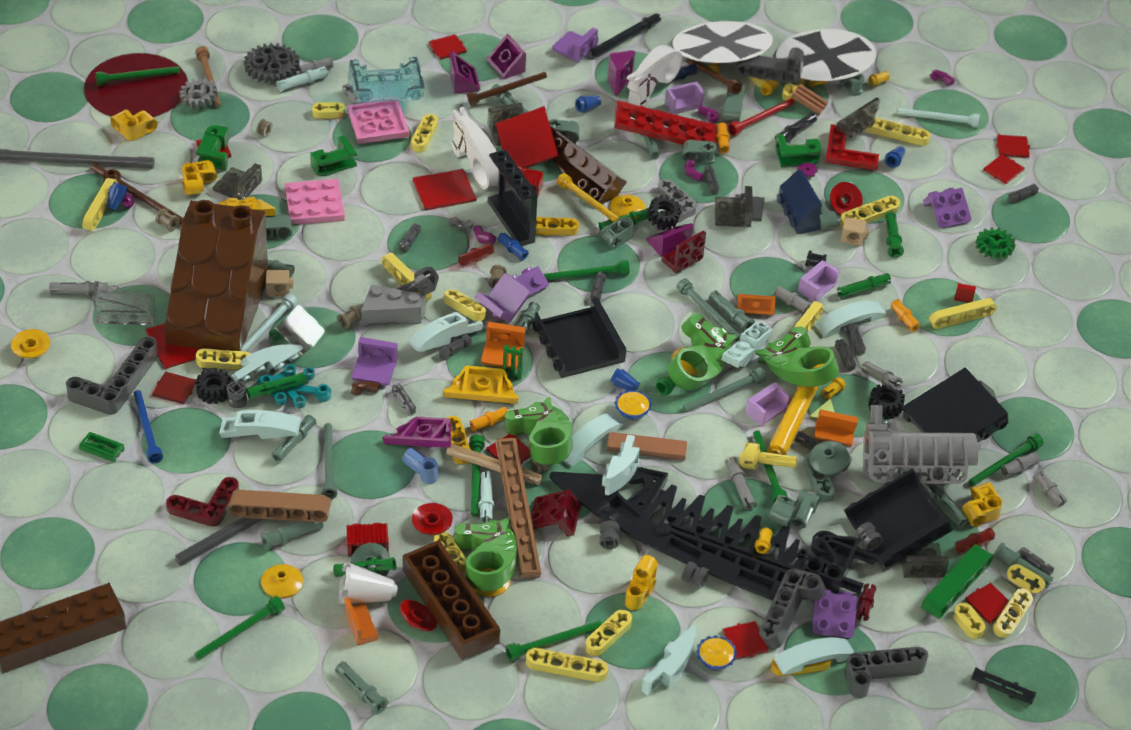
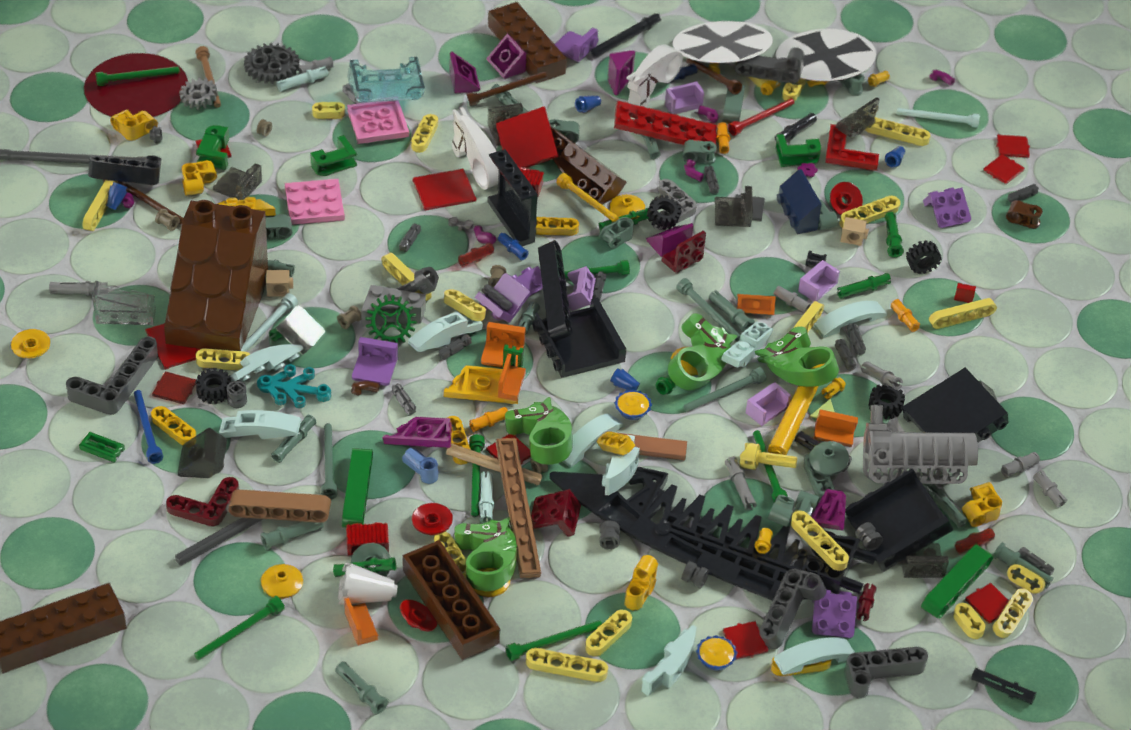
green pin [246,372,306,400] -> none
red piece [429,34,467,60] -> none
nougat tile [791,84,828,115] -> none
green piece [969,433,1044,486] -> none
green gear [976,227,1016,260] -> none
none -> black beam [88,155,162,185]
none -> dark grey plate [149,126,162,143]
none -> yellow beam [151,406,197,446]
none -> clear smoke slope [178,427,227,478]
none -> green beam [342,448,373,528]
none -> green gear [365,295,417,345]
none -> dark grey axle [482,284,512,311]
none -> reddish brown brick [488,2,567,84]
none -> orange panel [498,355,526,401]
none -> black beam [538,240,573,342]
none -> lavender panel [567,266,596,311]
none -> yellow beam [596,431,635,455]
none -> light yellow beam [791,511,849,571]
none -> magenta wing [811,489,846,531]
none -> black tyre [906,240,942,274]
none -> reddish brown piece [1006,200,1043,229]

